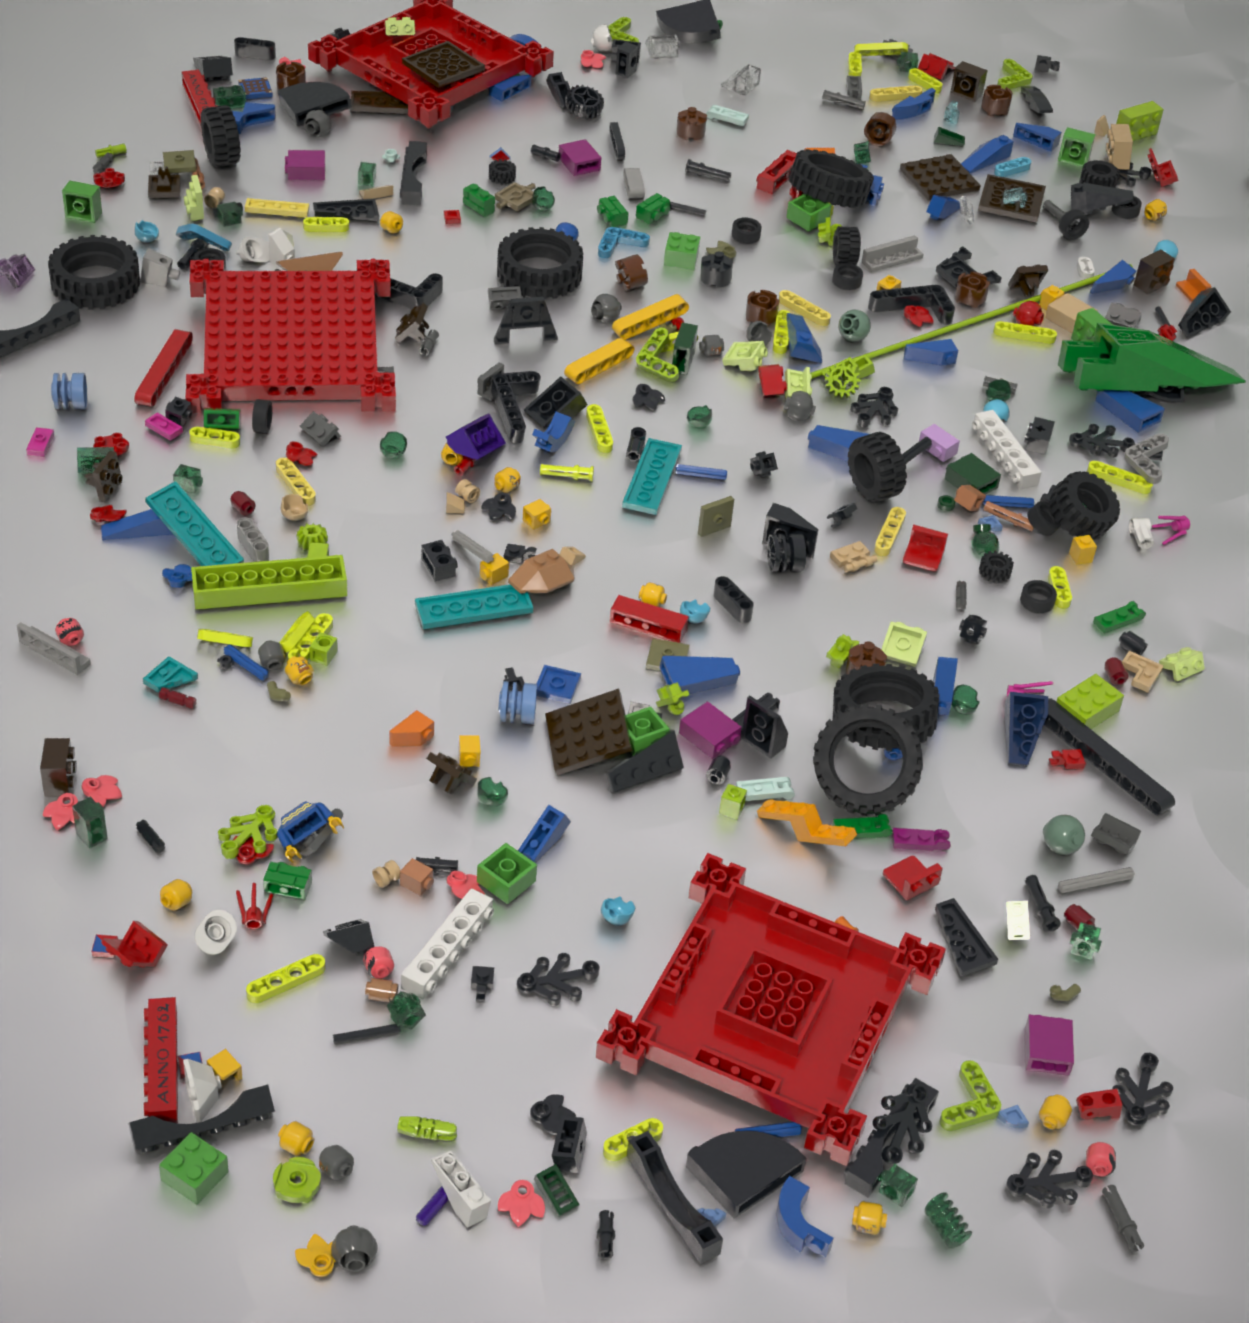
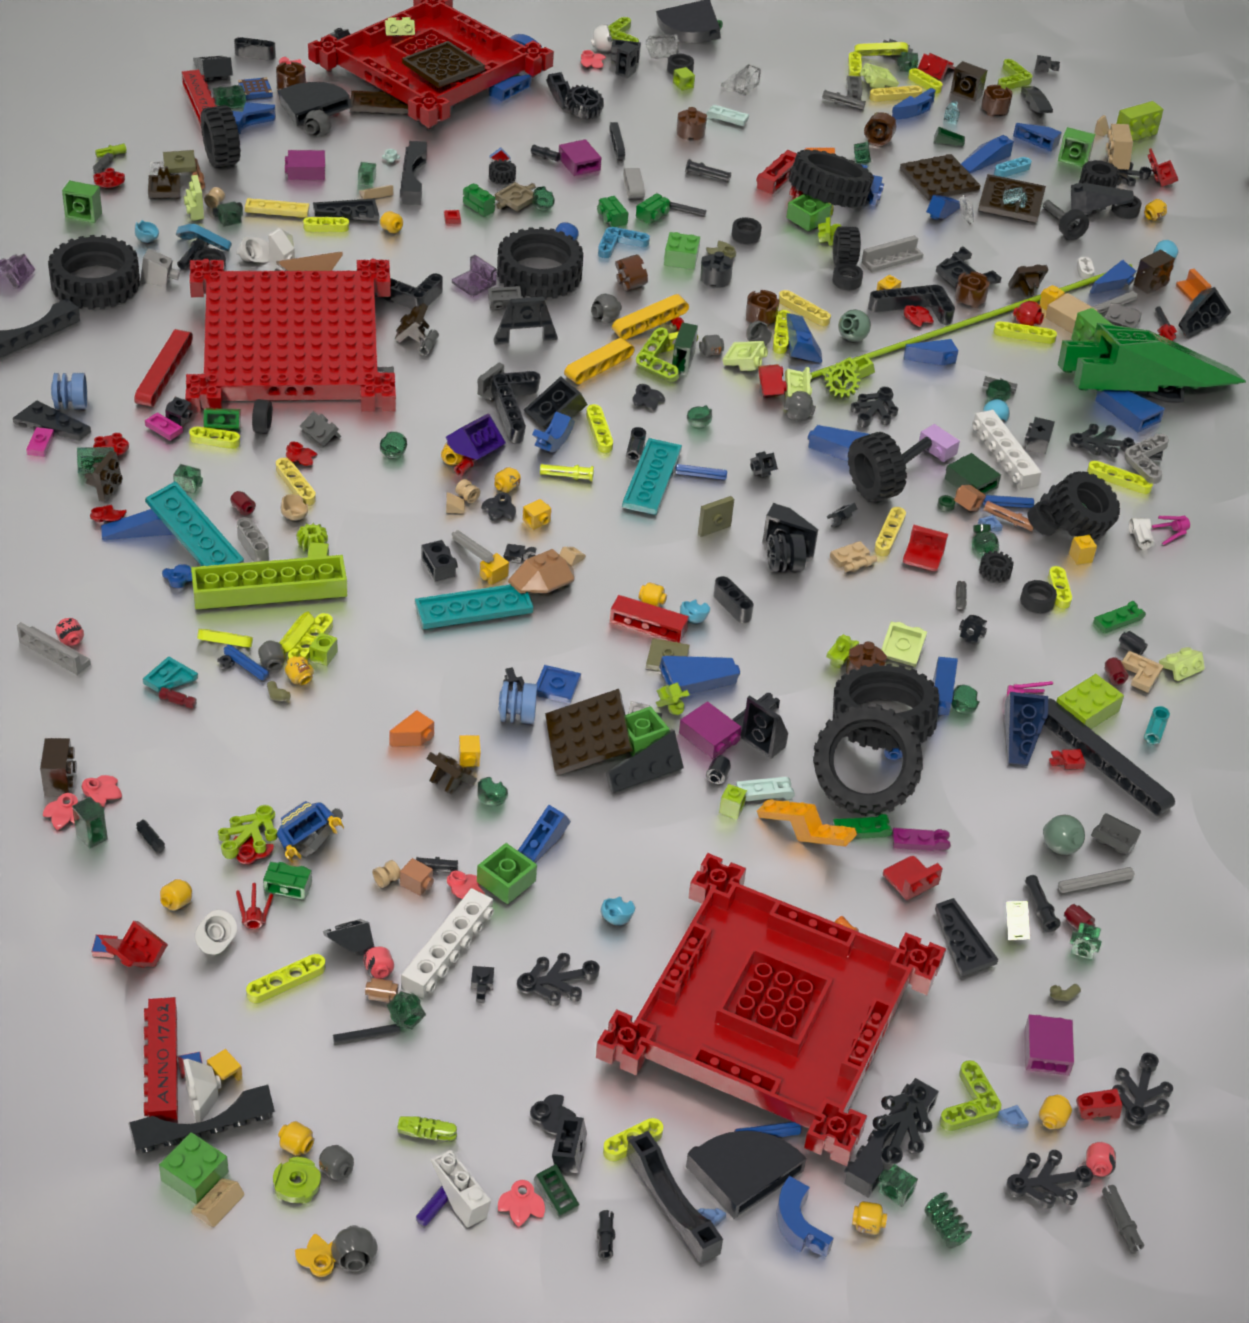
none -> black wing [13,400,91,441]
none -> tan slope [191,1178,244,1227]
none -> clear purple bracket [451,255,497,297]
none -> black tyre [667,53,694,75]
none -> lime brick [673,67,695,91]
none -> yellowish green plate [860,63,899,89]
none -> light grey axle [1093,291,1138,314]
none -> teal piece [1144,706,1170,745]

